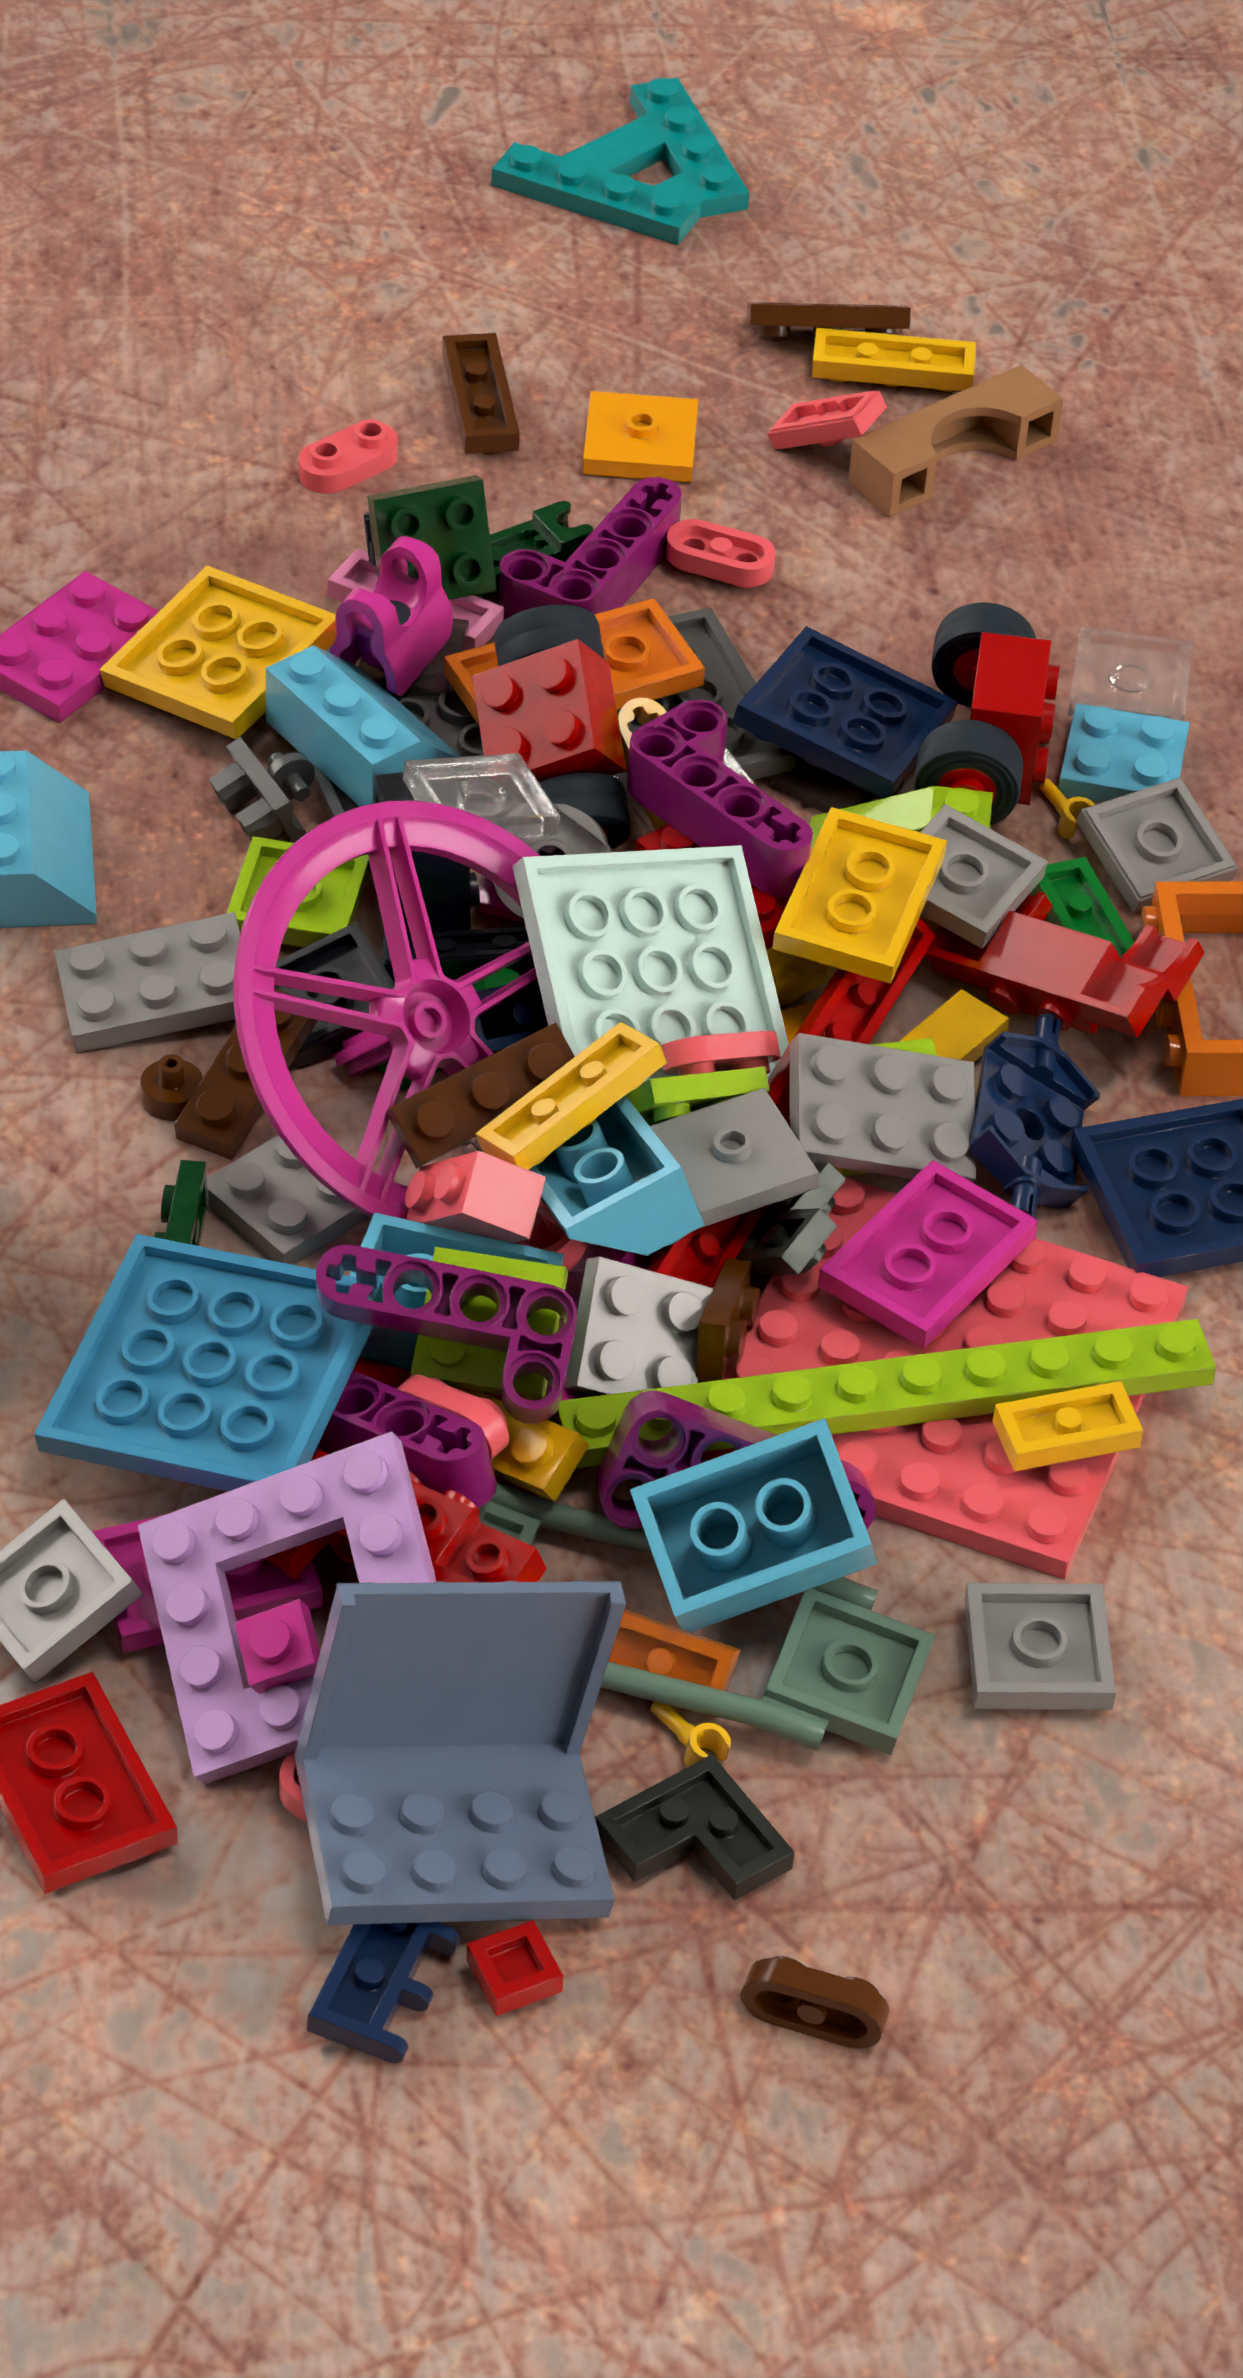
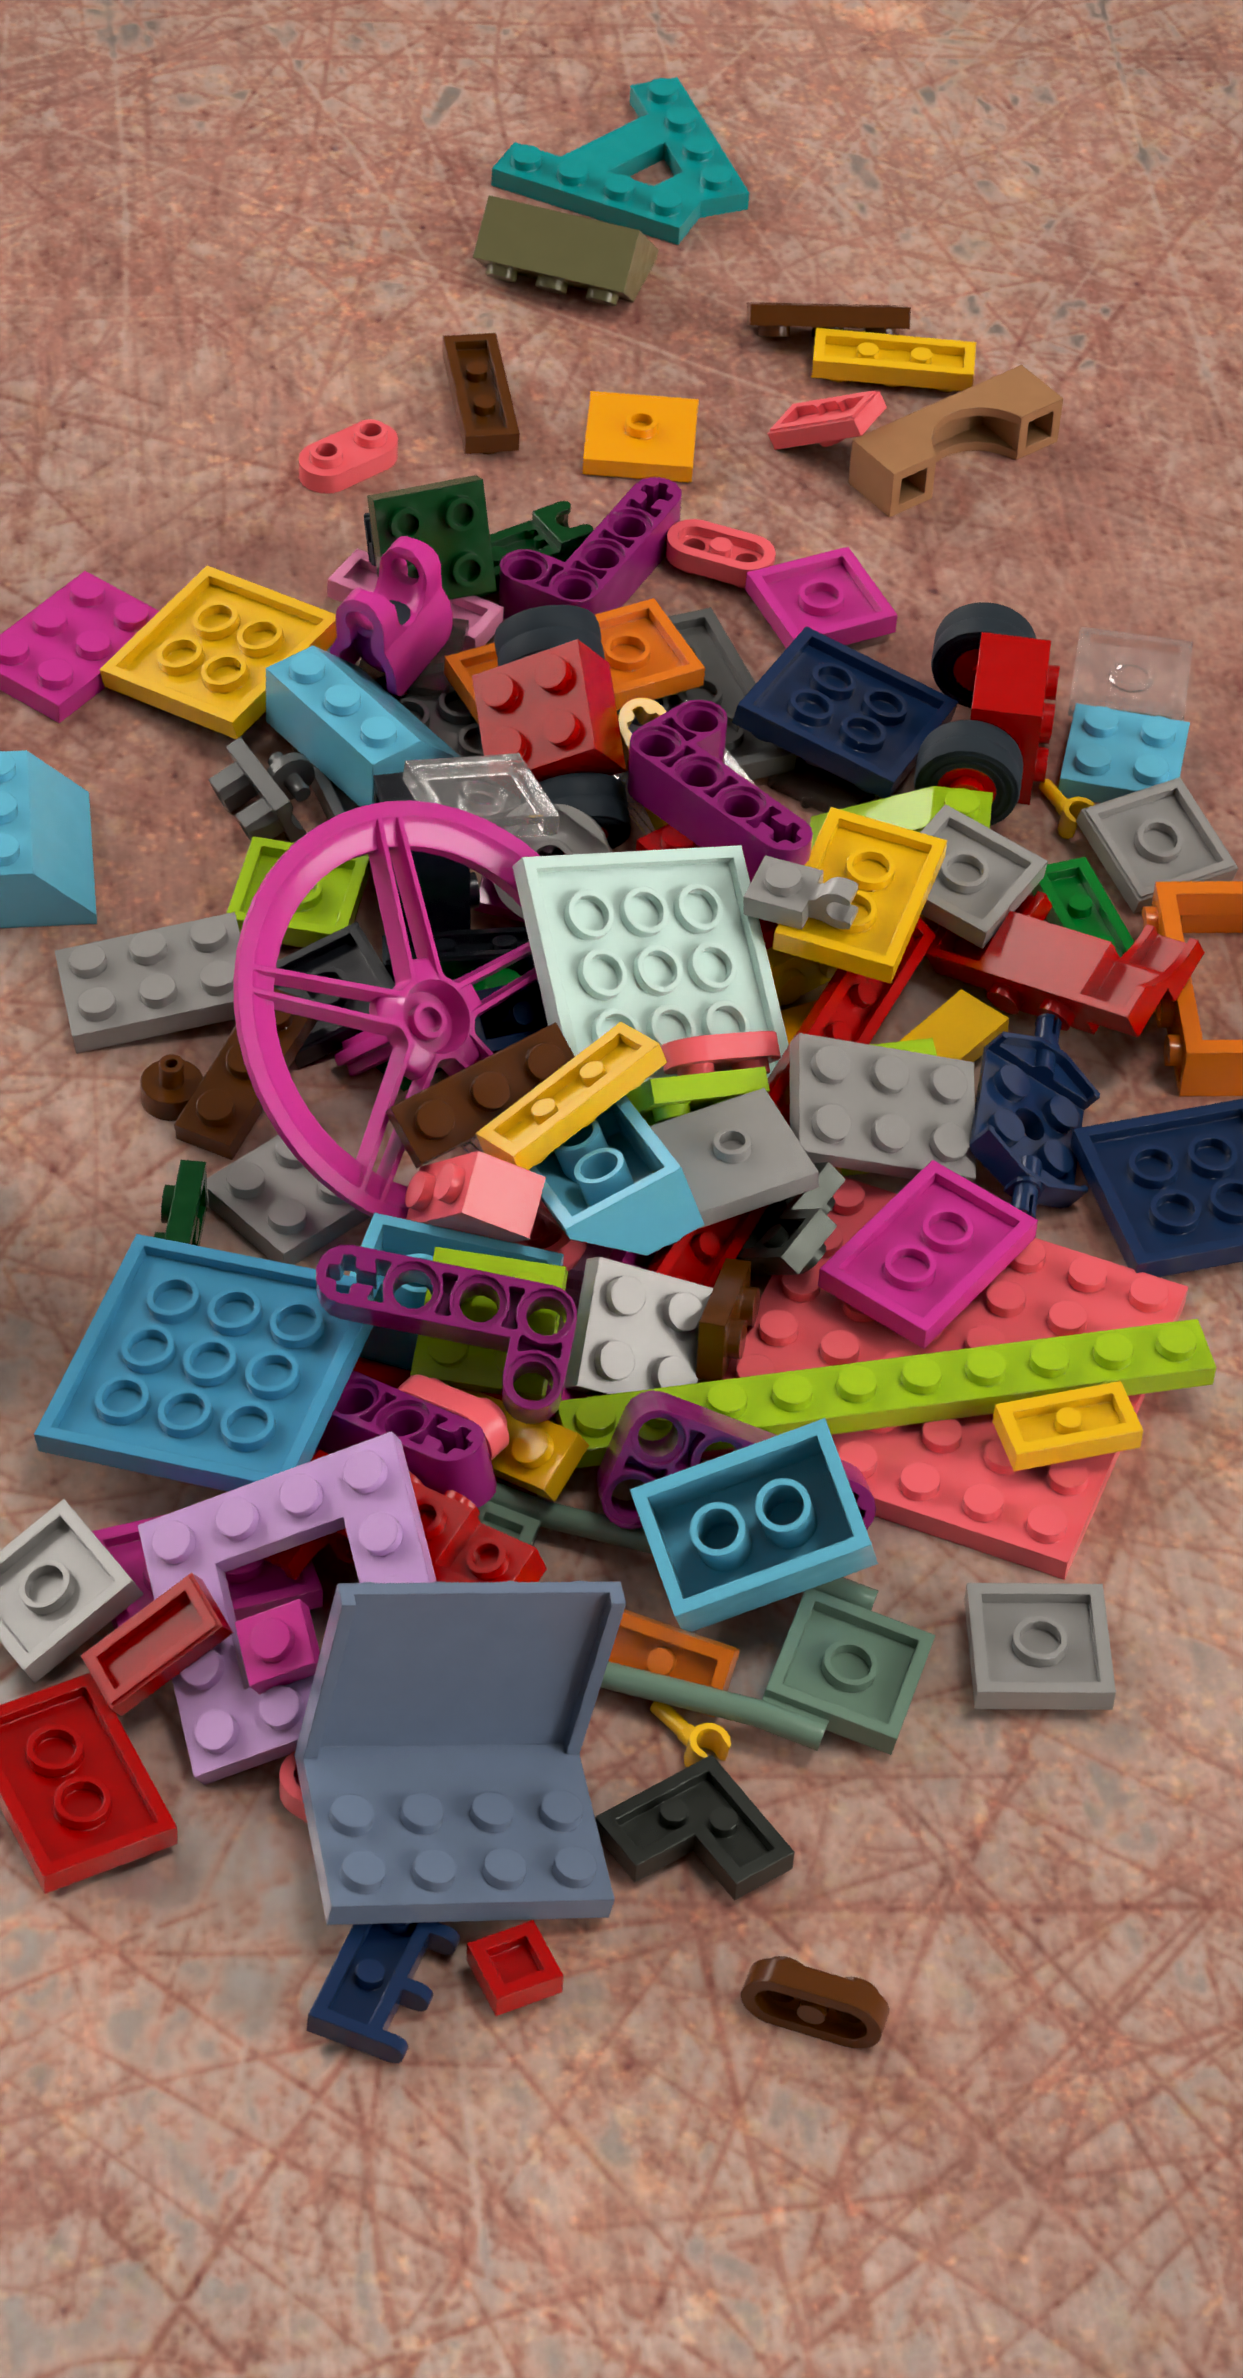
none -> red tile [81,1572,233,1716]
none -> olive slope [473,195,659,306]
none -> light grey plate [743,855,859,930]
none -> dark pink plate [745,547,898,649]

